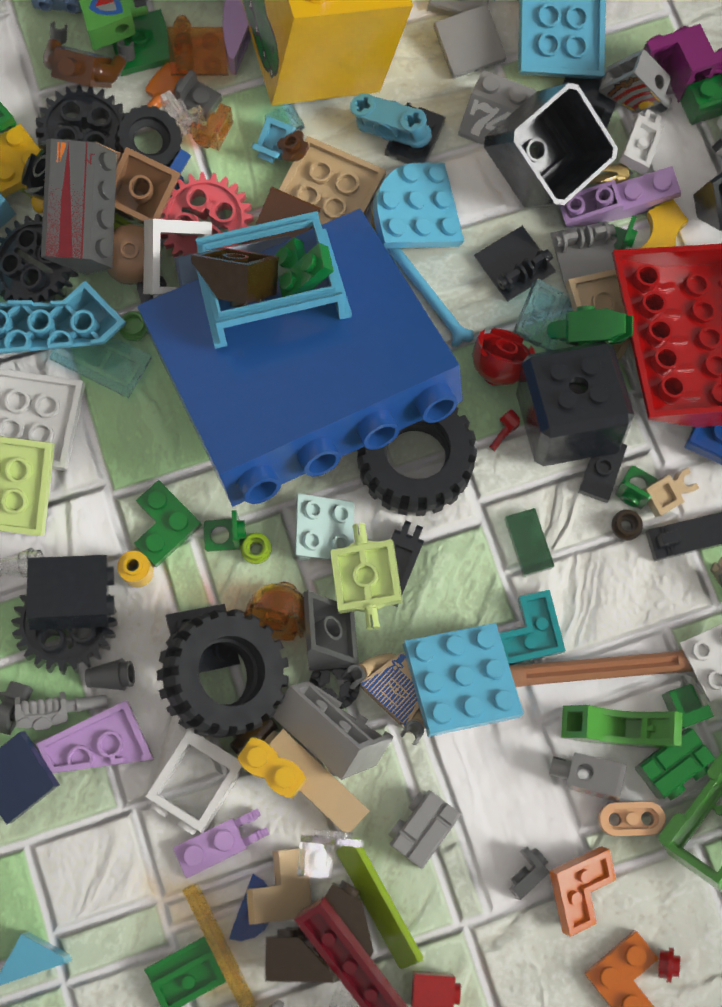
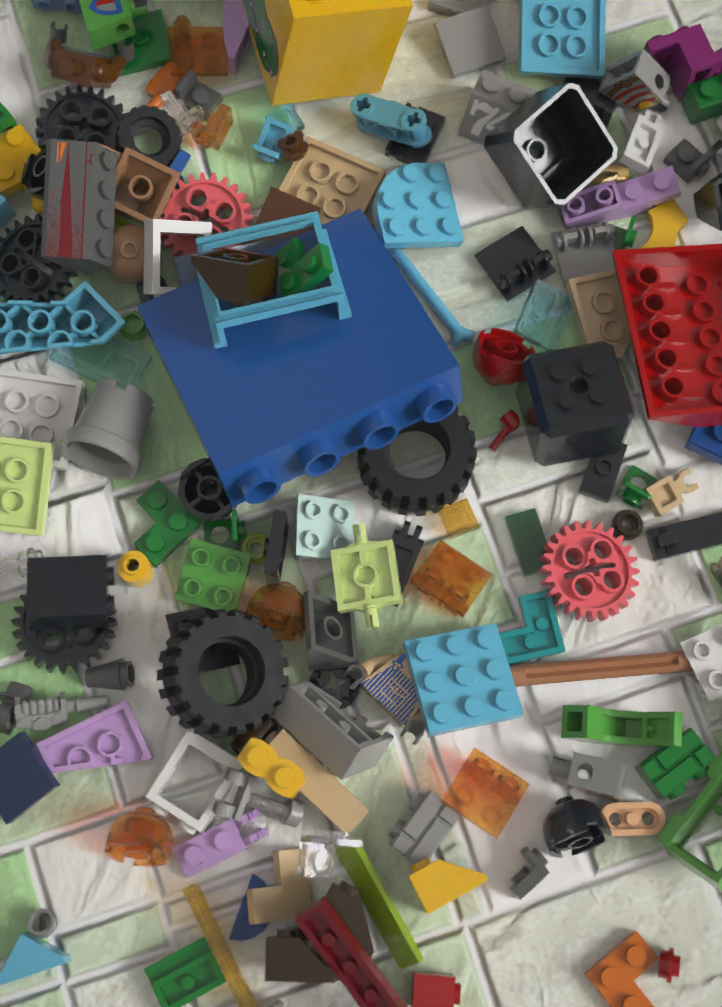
green hinge [546,306,633,346] -> none
orange plate [549,846,616,937] -> none
green panel [662,684,714,729] -> none
none -> light grey hinge [27,908,56,939]
none -> light grey piece [60,379,154,480]
none -> clear orange cylinder [105,807,173,867]
none -> bright green hinge [174,538,252,612]
none -> black cylinder [178,458,237,522]
none -> light grey bar [212,767,304,828]
none -> black plate [263,509,289,586]
none -> yellow slope [407,857,488,914]
none -> clear orange hinge [410,540,492,618]
none -> clear yellow tile [438,498,479,540]
none -> clear orange hinge [441,747,529,839]
none -> coral gear [538,520,640,623]
none -> black cylinder [542,796,612,858]
none -> dark grey bracket [663,138,714,184]

